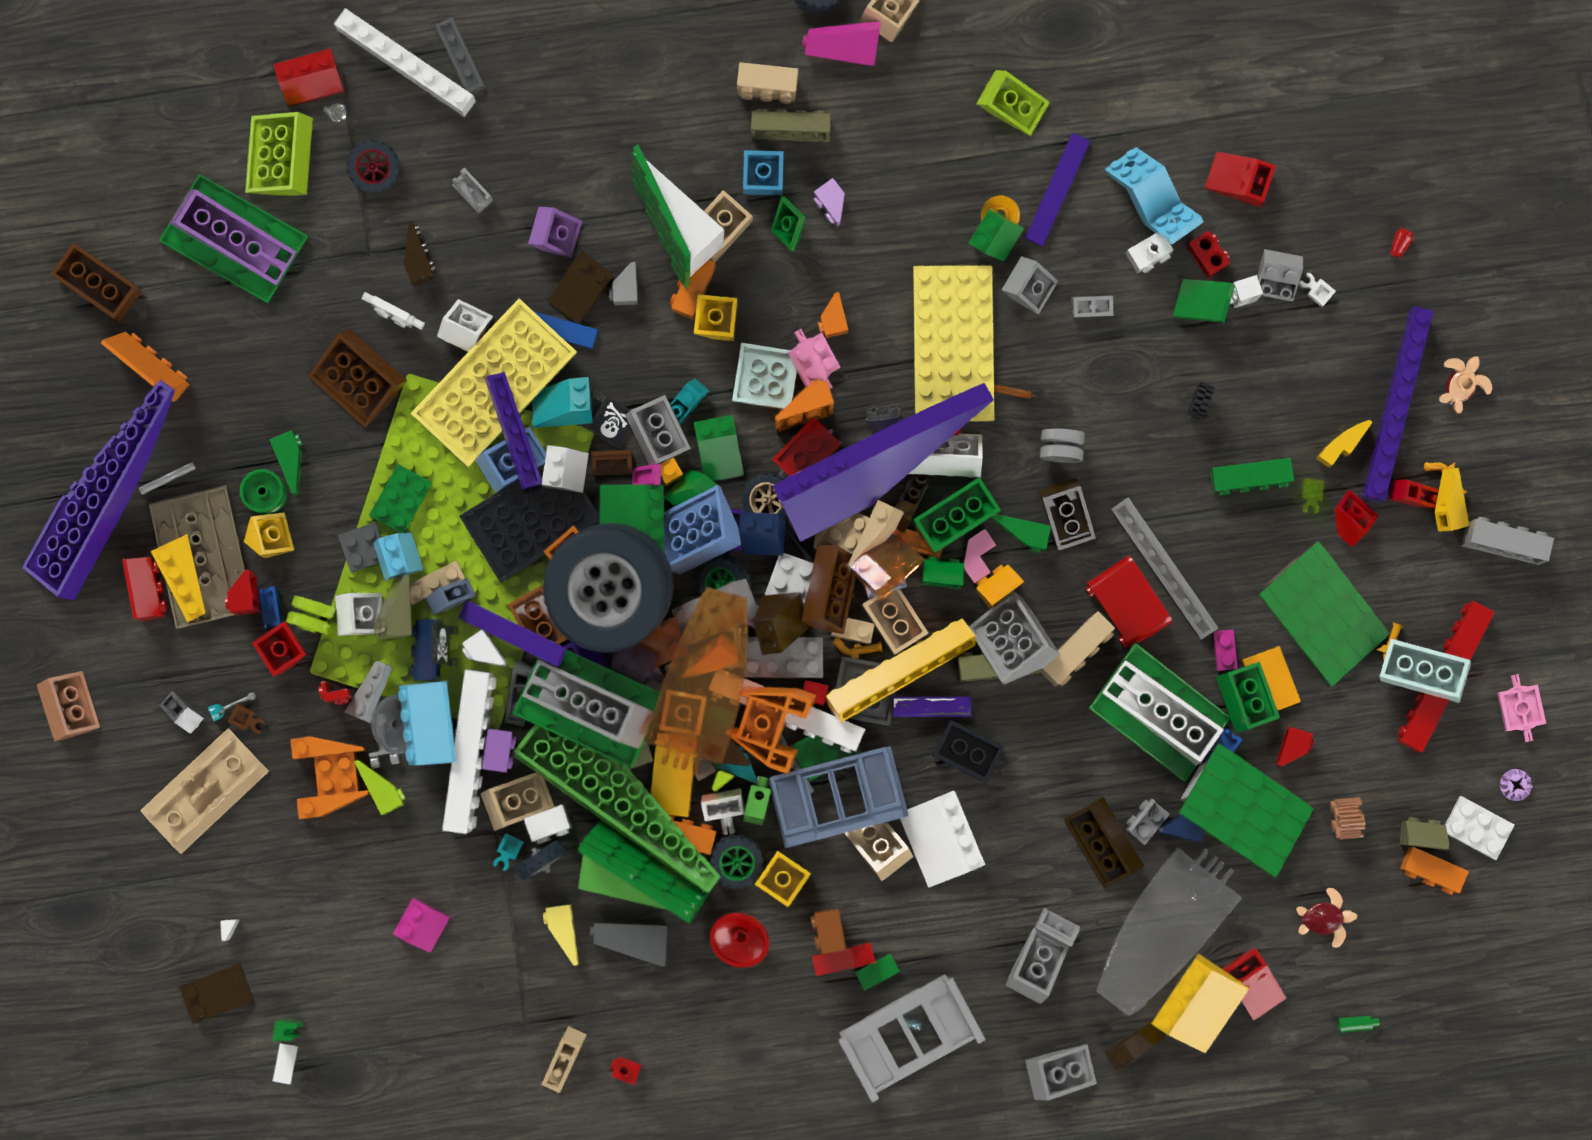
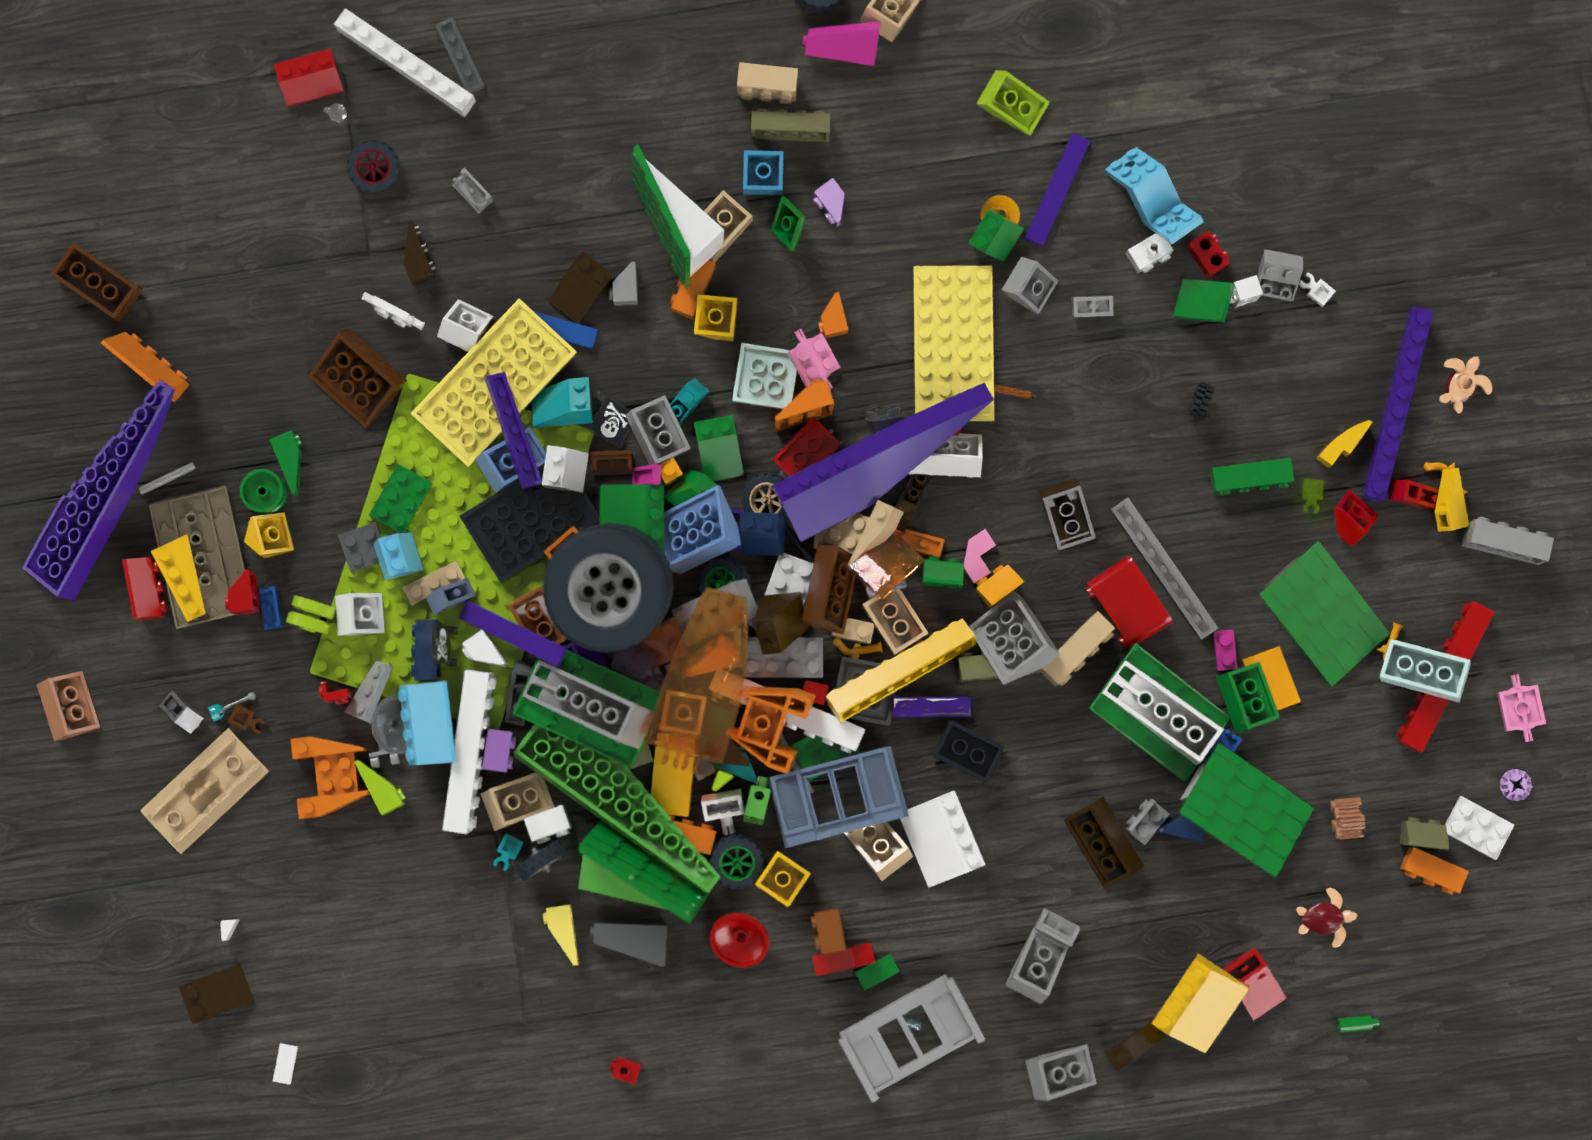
piece [158,174,308,303] -> none
lime slope [245,112,313,196] -> none
red slope [252,621,307,676] -> none
green hinge [272,1018,304,1042] -> none
olive slope [374,575,412,639] -> none
dark pink slope [393,898,450,953] -> none
medium lavender slope [528,207,582,258] -> none
tan slope [542,1026,586,1093] -> none
green slope [910,477,1001,553] -> none
green slope [991,514,1051,553] -> none
light grey wheel [1040,429,1085,463] -> none
clear windscreen [1096,847,1242,1016] -> none
red slope [1204,152,1276,207] -> none
red slope [1275,727,1314,766] -> none
red cone [1389,228,1414,258] -> none

